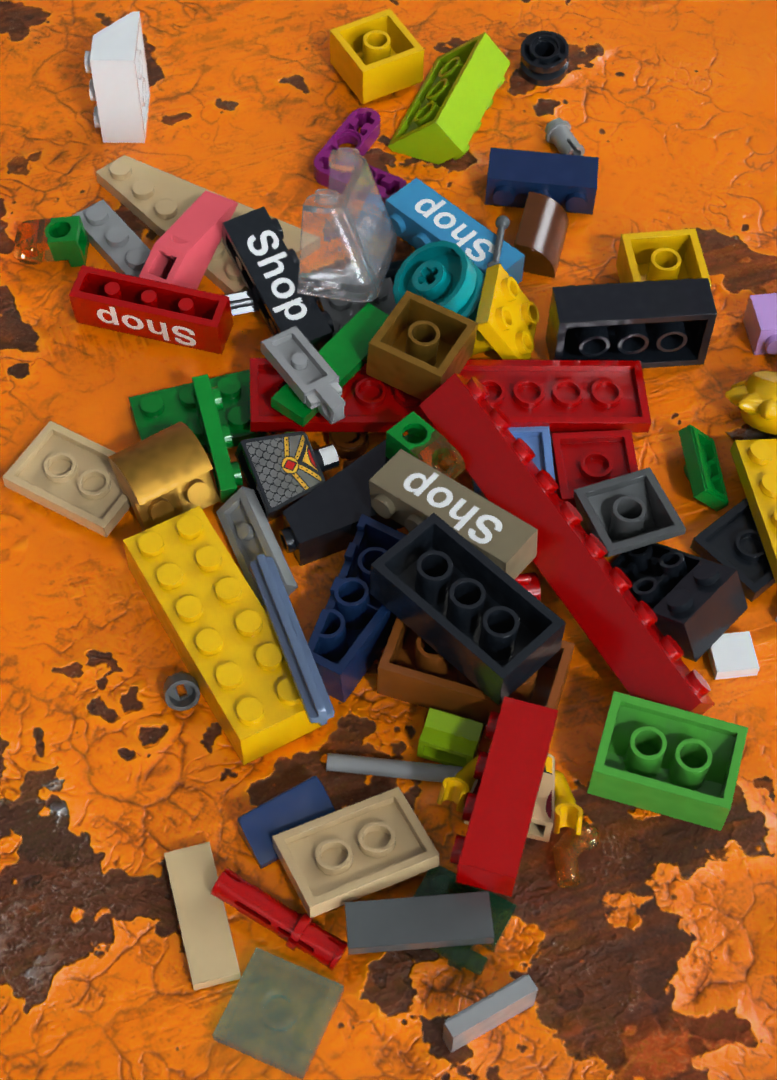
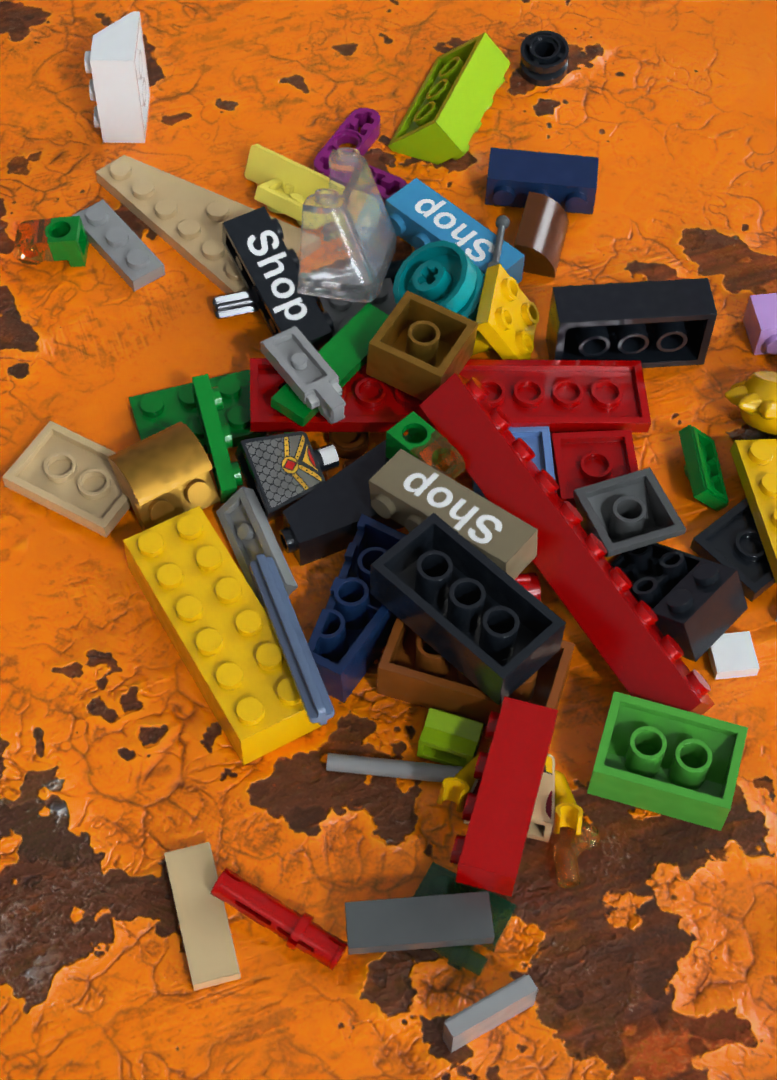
red brick [69,265,234,355] -> none
coral slope [139,190,238,290] -> none
dark grey hinge [163,671,200,711] -> none
clear light blue tile [213,947,344,1080] -> none
dark blue slope [237,776,335,869] -> none
tan plate [272,787,440,919] -> none
yellow brick [330,9,424,104] -> none
light grey pin [545,118,585,156] -> none
yellow brick [616,228,712,287] -> none
none -> light yellow bracket [244,144,376,234]

